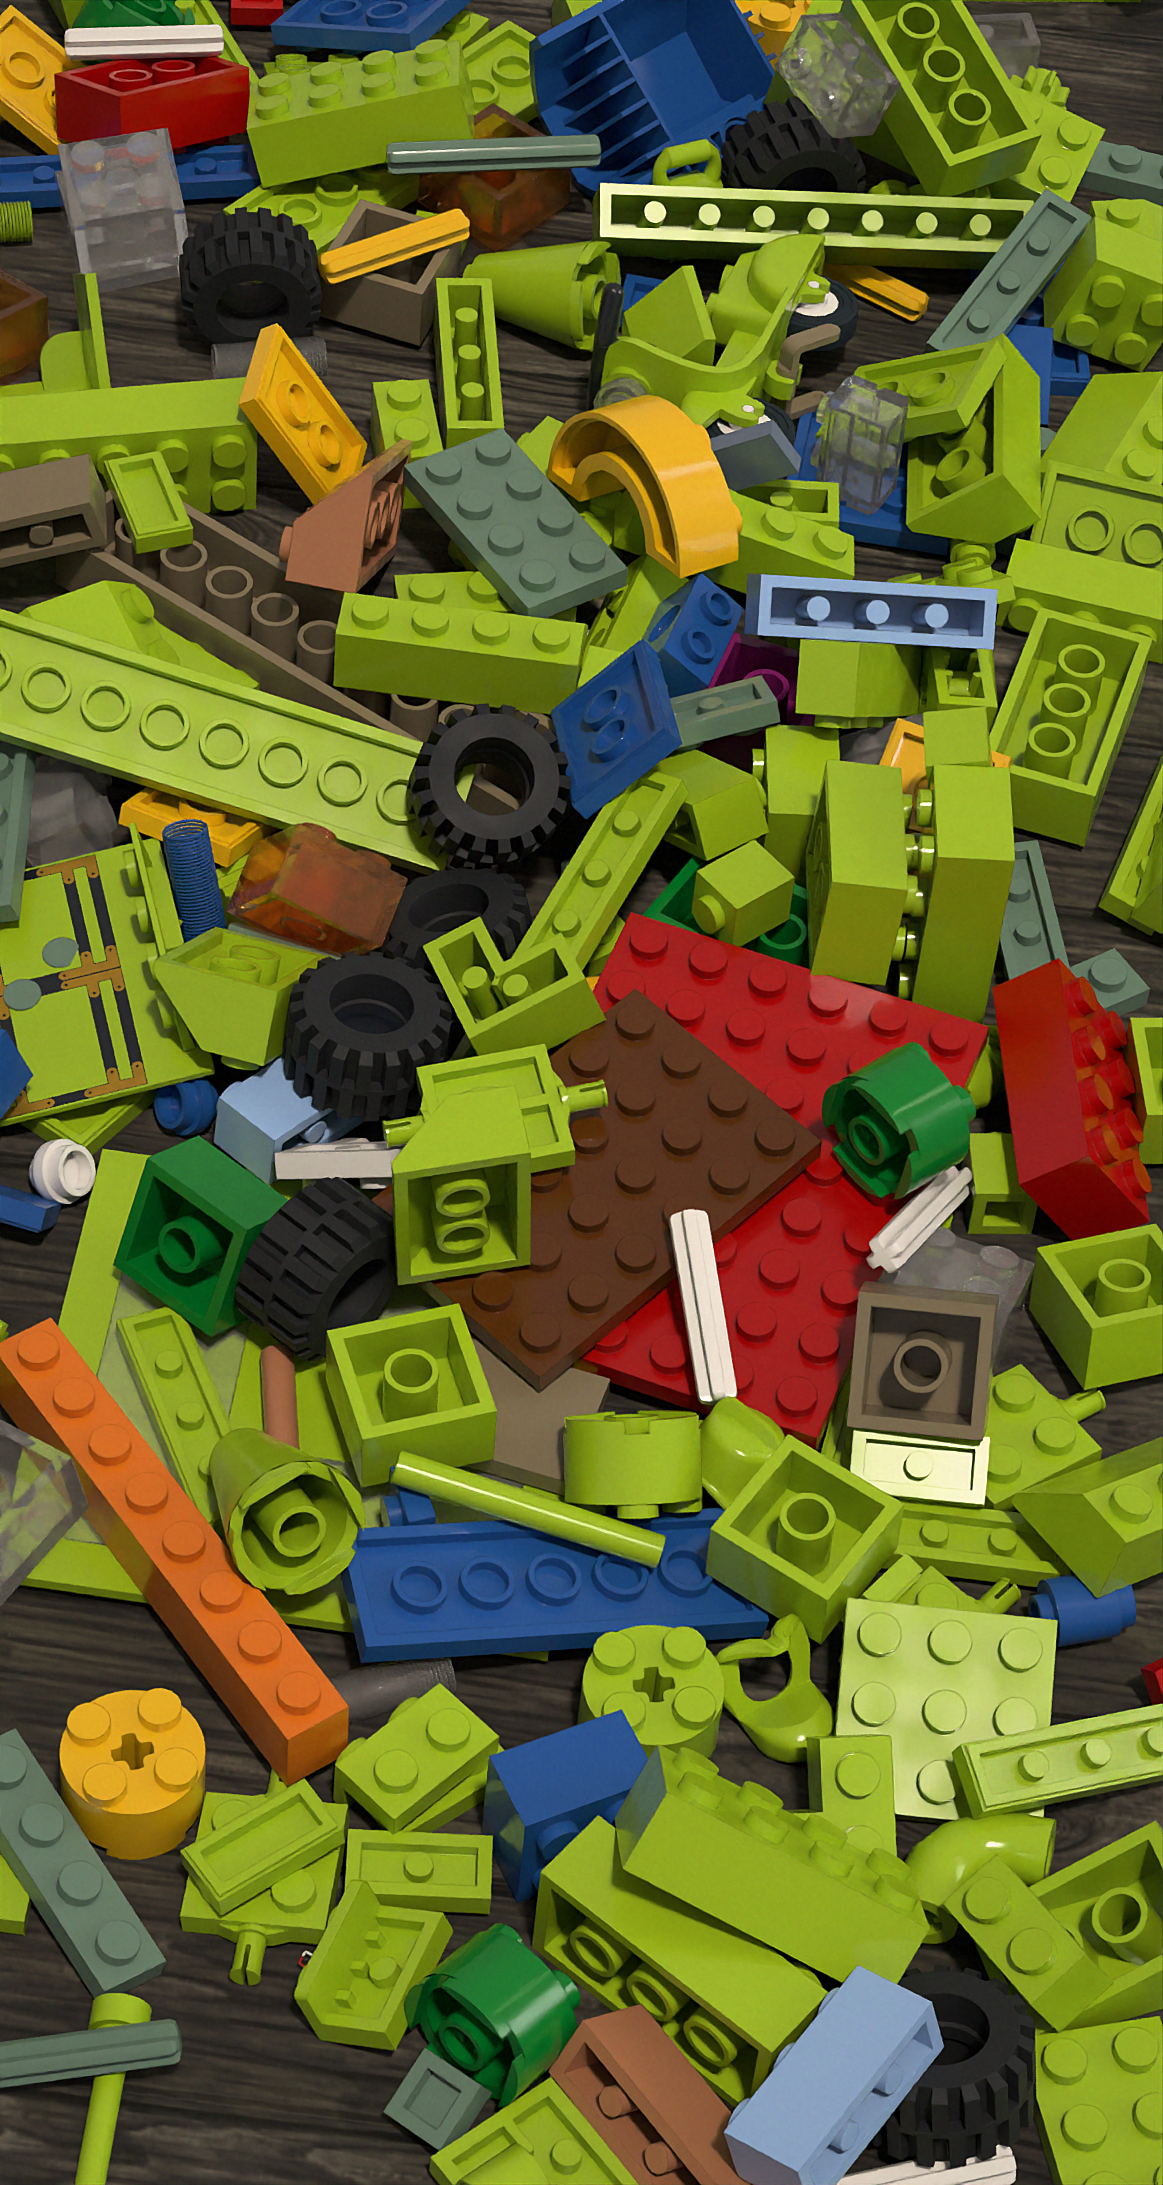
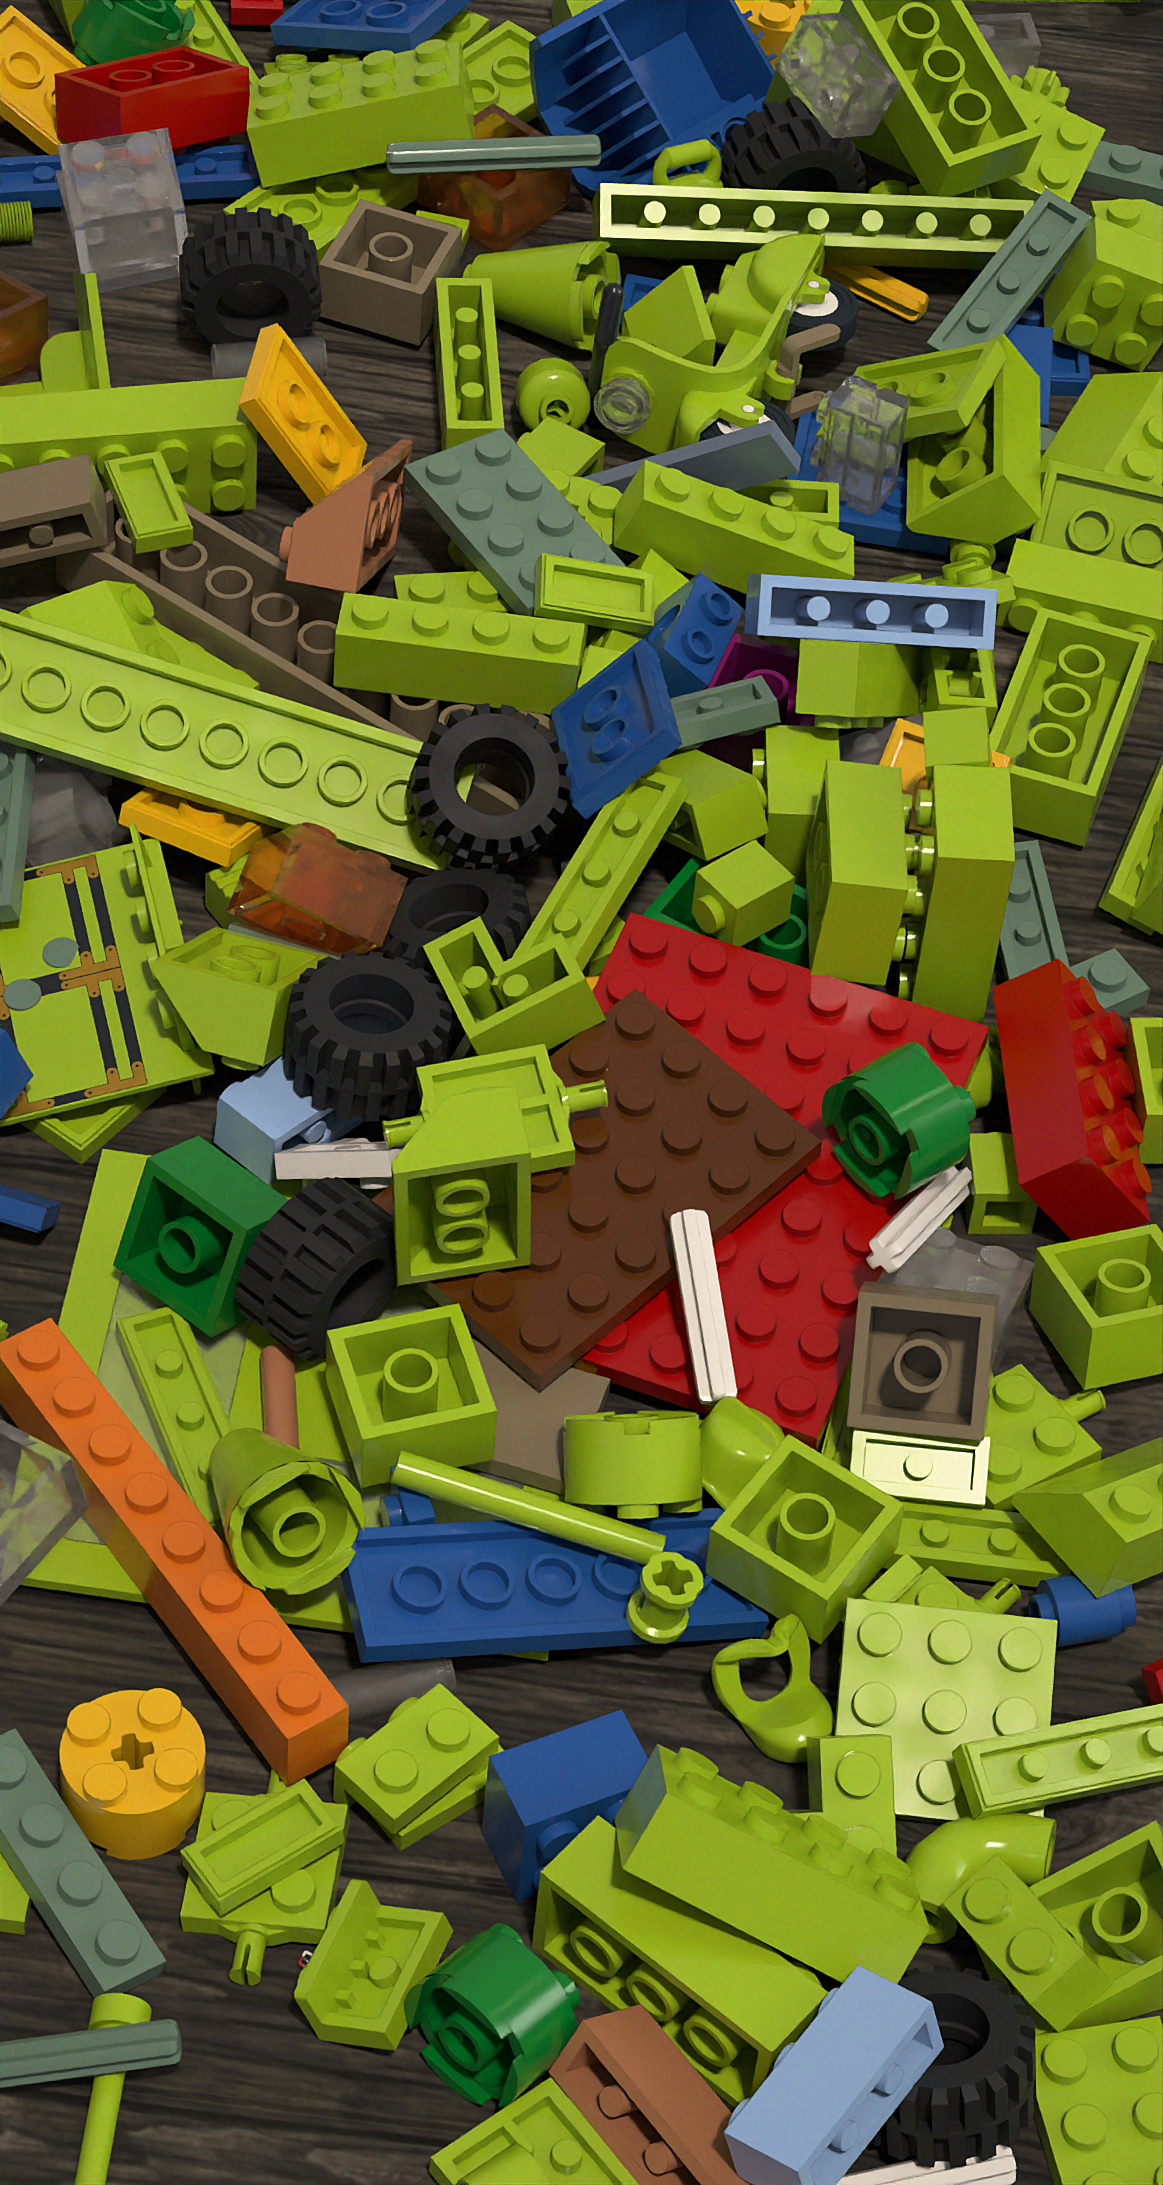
white plate [28,1139,96,1204] -> none
white axle [64,24,224,61] -> none
blue plate [154,1077,220,1135] -> none
blue piece [162,819,227,943] -> none
yellow axle [318,208,470,285] -> none
lime plate [345,1829,493,1914] -> none
lime brick [370,379,443,509] -> none
sand green plate [383,2048,492,2151] -> none
yellow brick [547,395,743,579] -> none
lime brick [577,1625,725,1759] -> none
none -> lime head [515,358,591,431]
none -> lime tile [534,553,655,634]
none -> lime bush [626,1552,704,1644]

